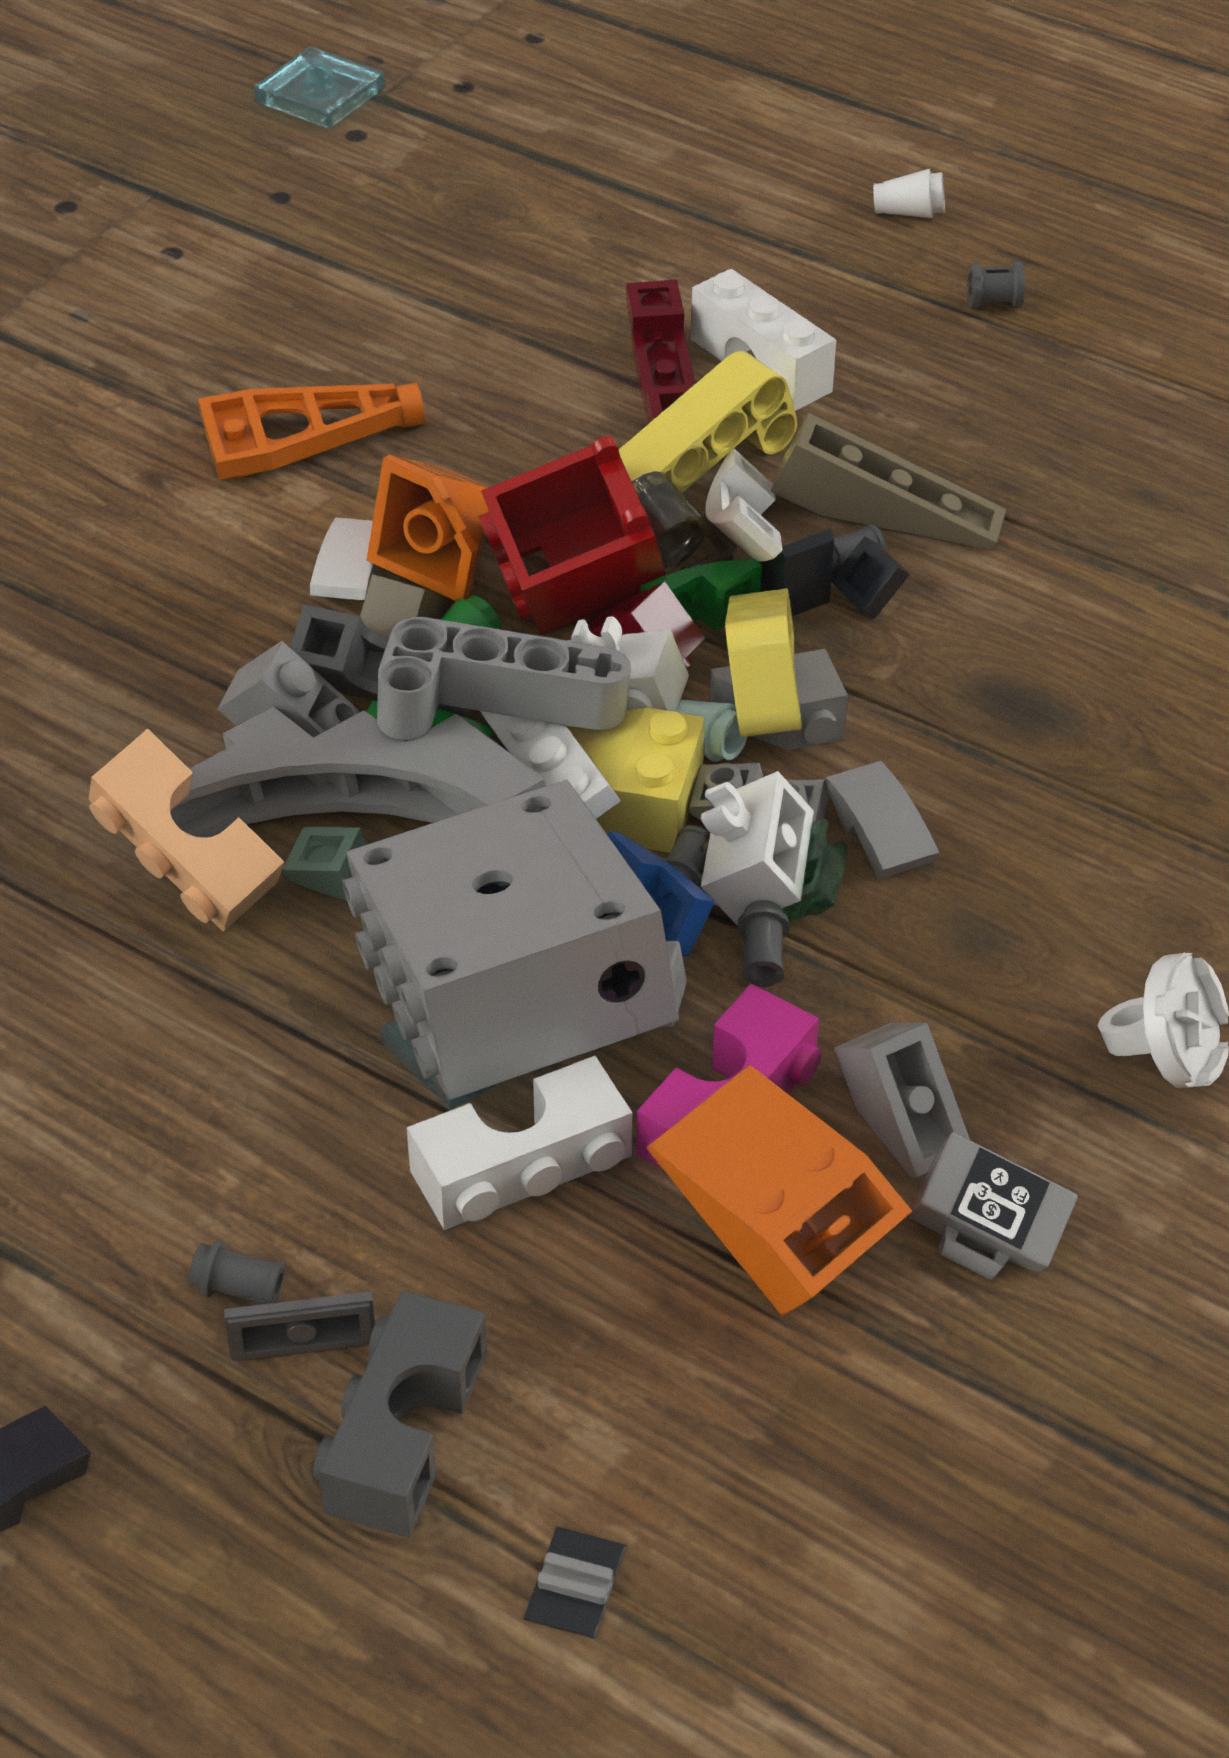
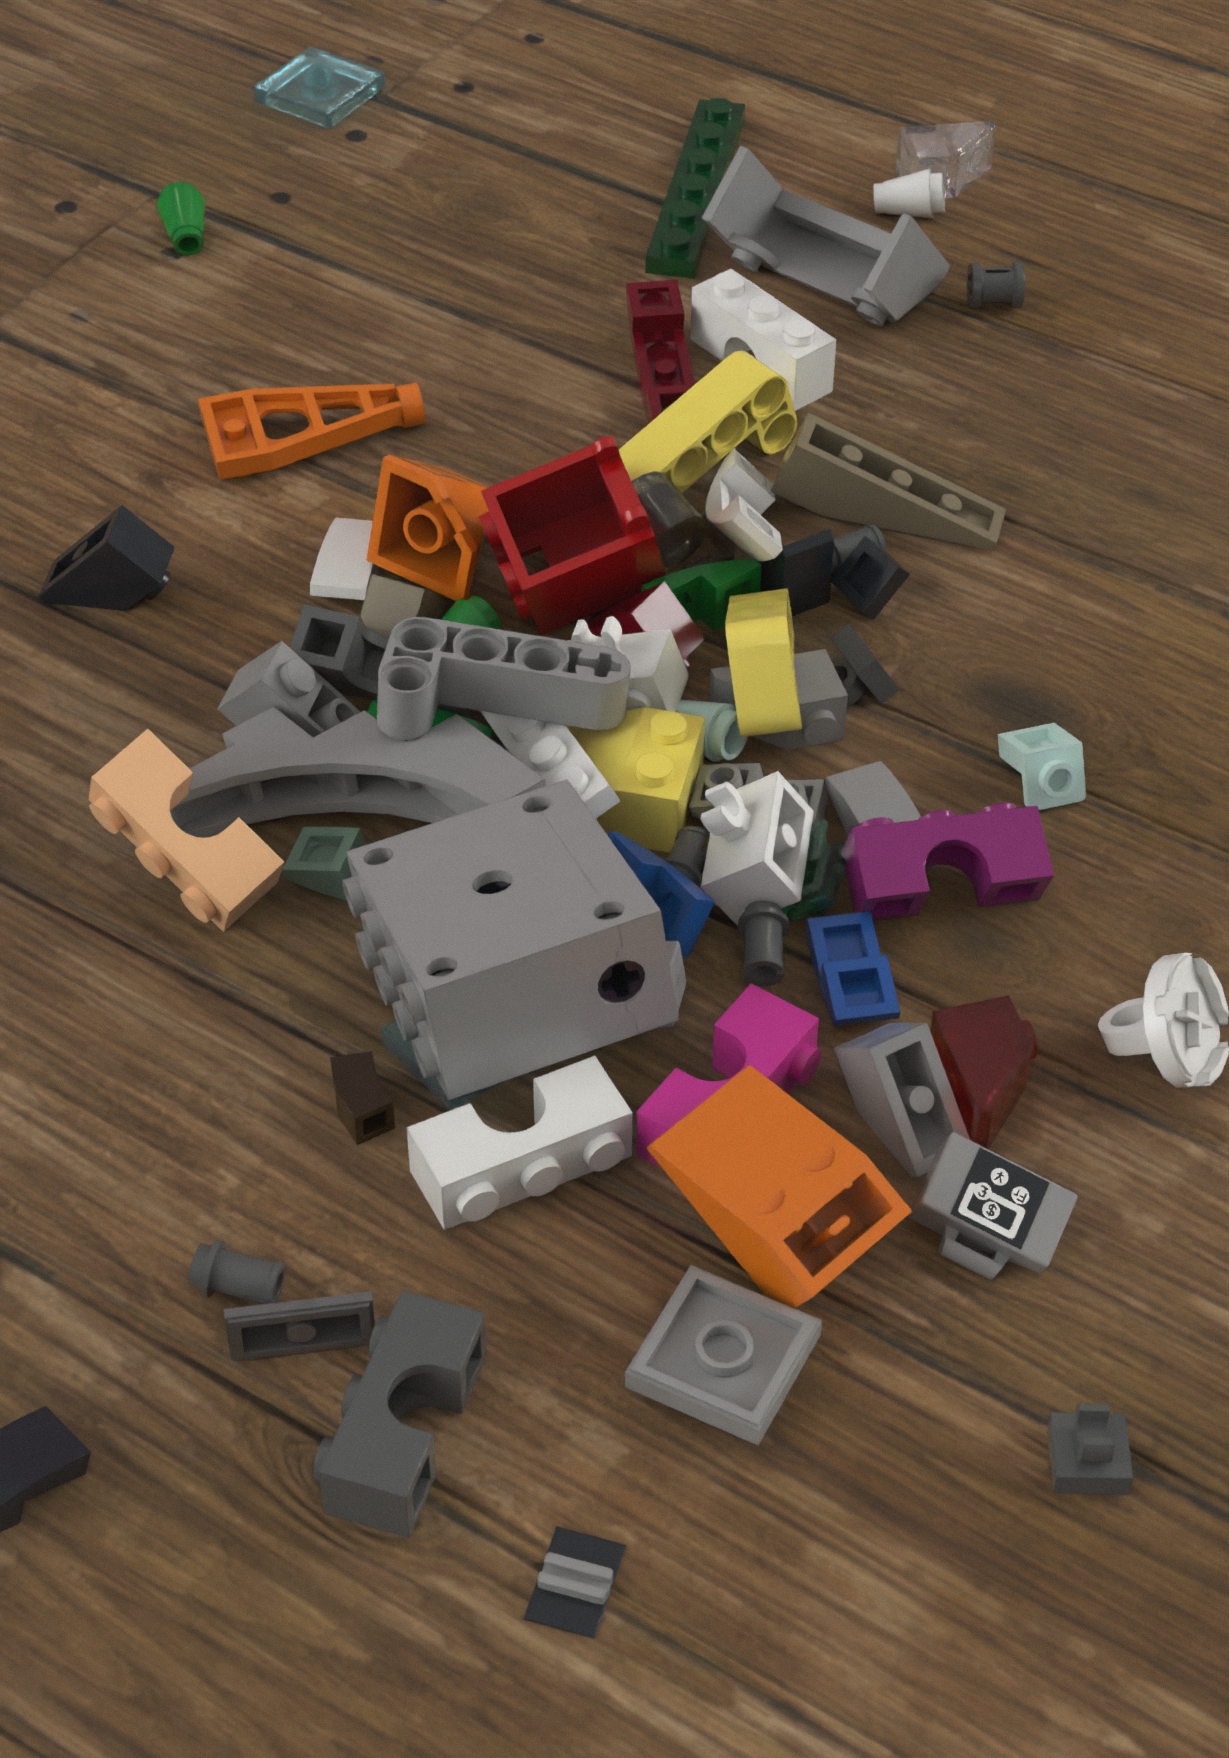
none -> black slope [38,505,175,611]
none -> green cone [156,182,205,256]
none -> dark brown piece [330,1051,395,1145]
none -> light grey plate [625,1265,822,1446]
none -> dark green plate [645,98,745,279]
none -> light grey windscreen [702,145,950,326]
none -> blue slope [805,911,901,1026]
none -> dark grey tile [831,624,900,706]
none -> magenta arch [841,803,1054,921]
none -> clear slope [896,121,996,199]
none -> clear red slope [930,995,1038,1150]
none -> light aqua bracket [998,723,1086,810]
none -> dark grey tile [1047,1403,1133,1495]

